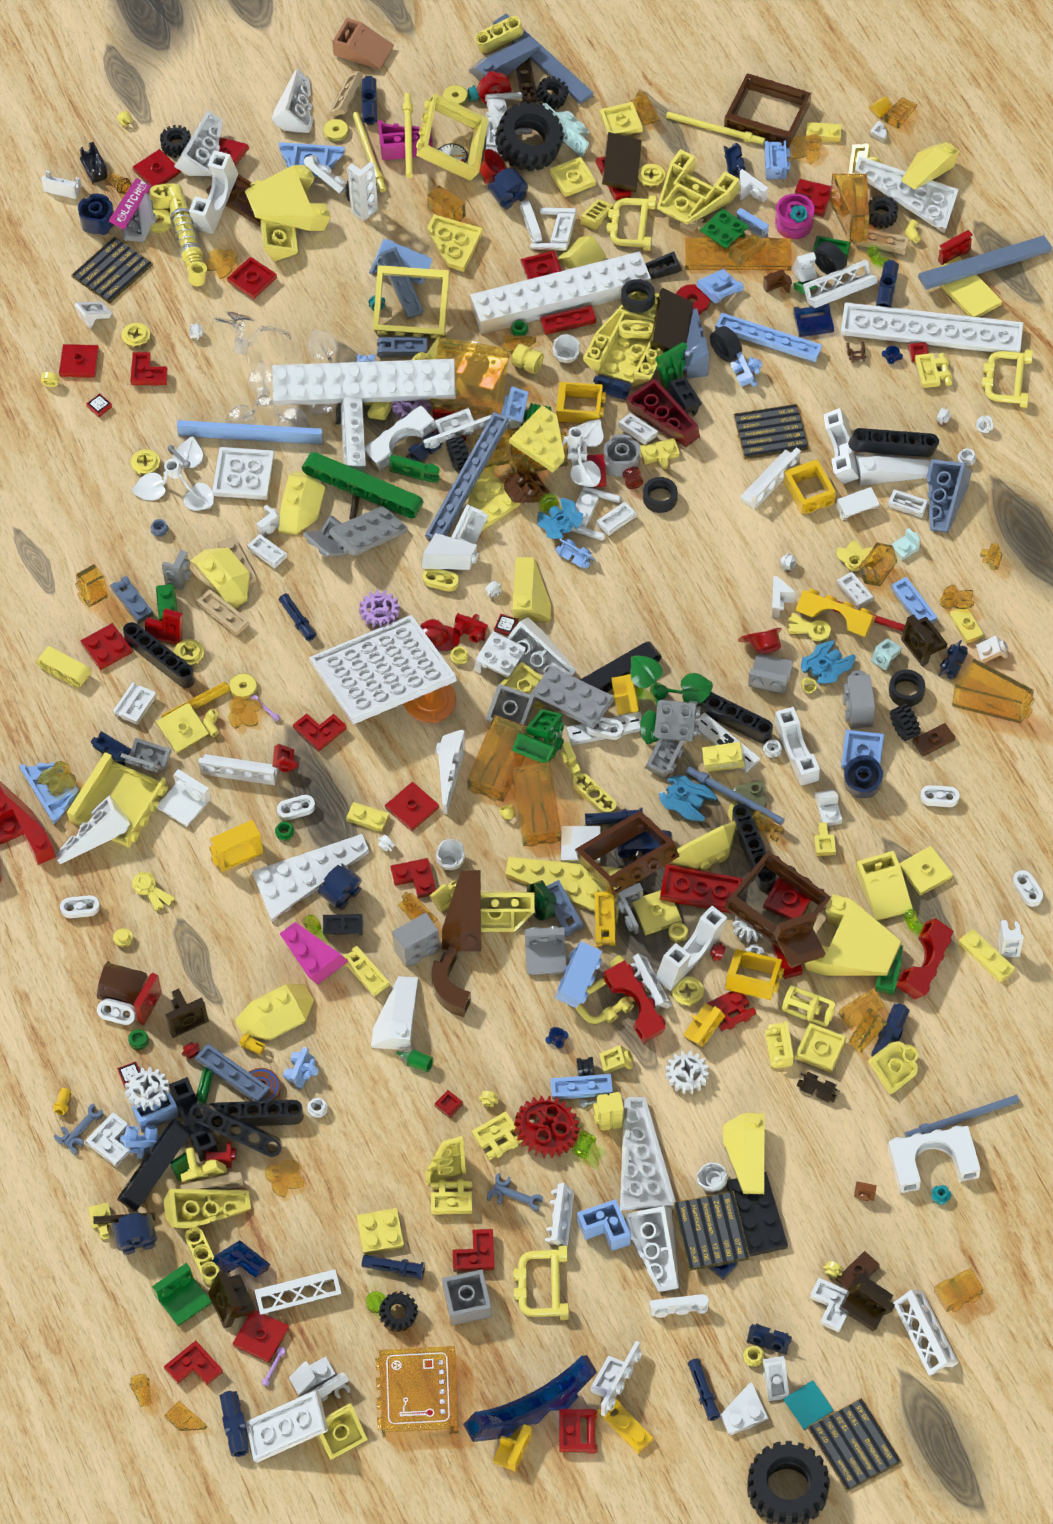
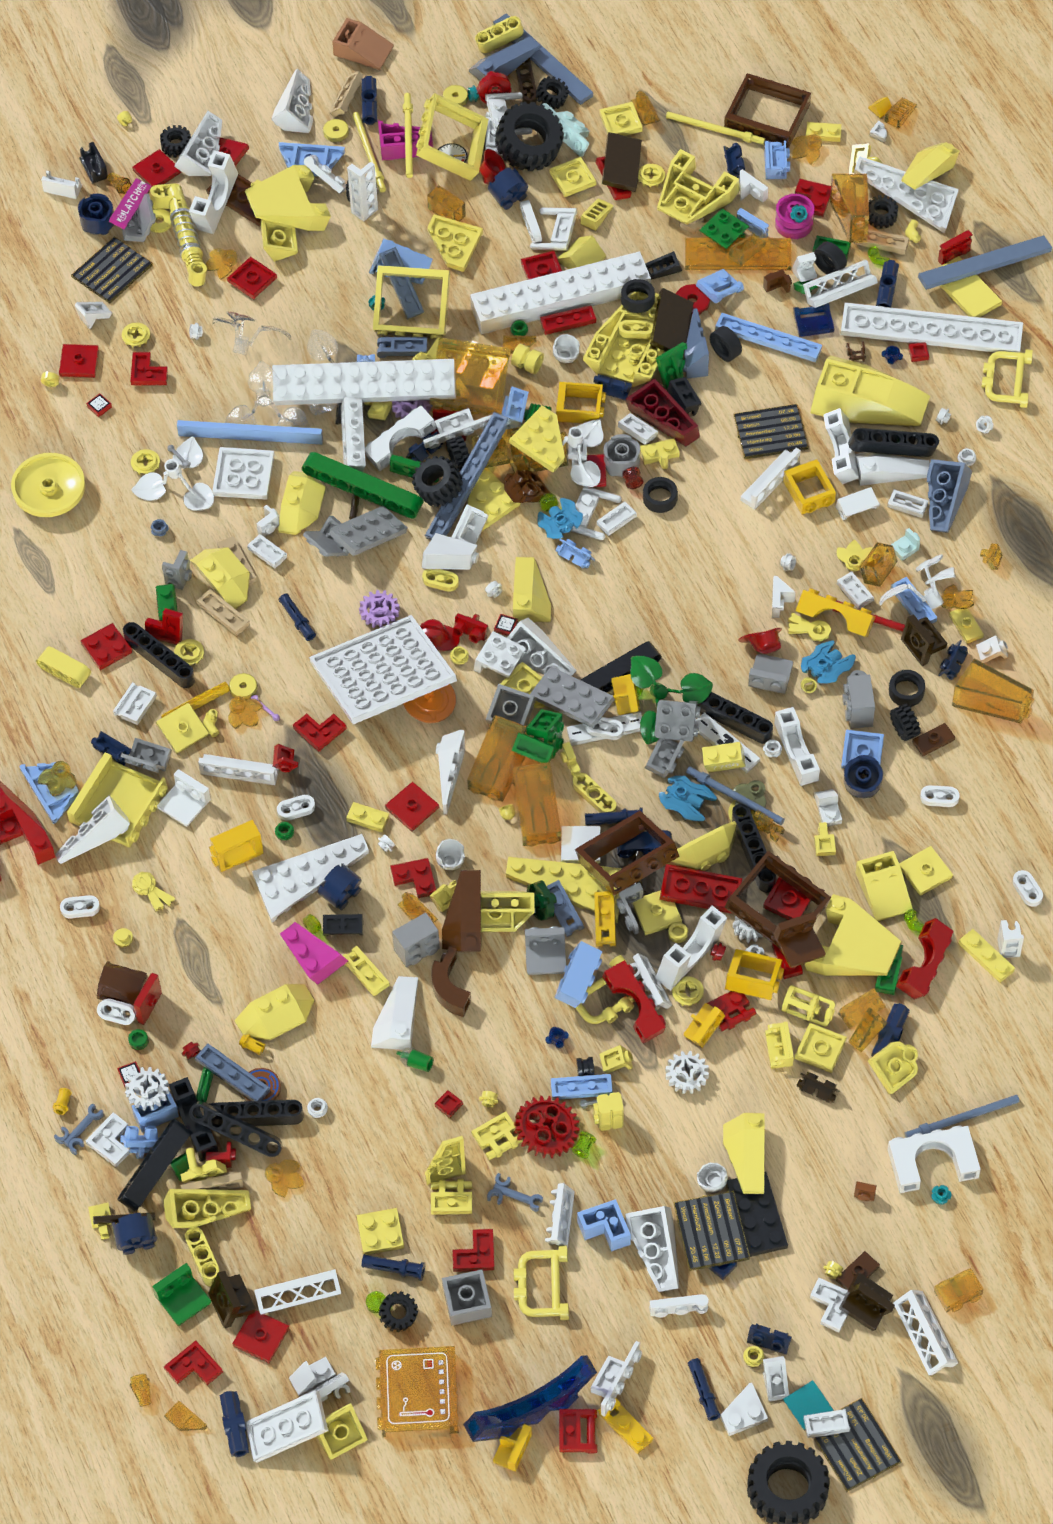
clear yellow brick [75,564,108,608] -> none
sand blue plate [110,576,153,624] -> none
dark brown bracket [165,988,209,1038] -> none
clear blue plate [212,1240,270,1278] -> none
lavender hinge [262,1347,285,1386] -> none
light blue hips [283,1047,319,1089] -> none
light yellow bar [607,195,657,251] -> none
white wing [620,1097,676,1211] -> none
light blue hips [730,352,762,387] -> none
light aqua bracket [871,639,903,670] -> none
light yellow plate [915,353,953,388] -> none
none -> light yellow dish [11,453,85,517]
none -> black tyre [412,456,463,507]
none -> white plate [803,1409,850,1438]
none -> light yellow wedge [810,356,930,426]
none -> white plant [879,554,955,609]

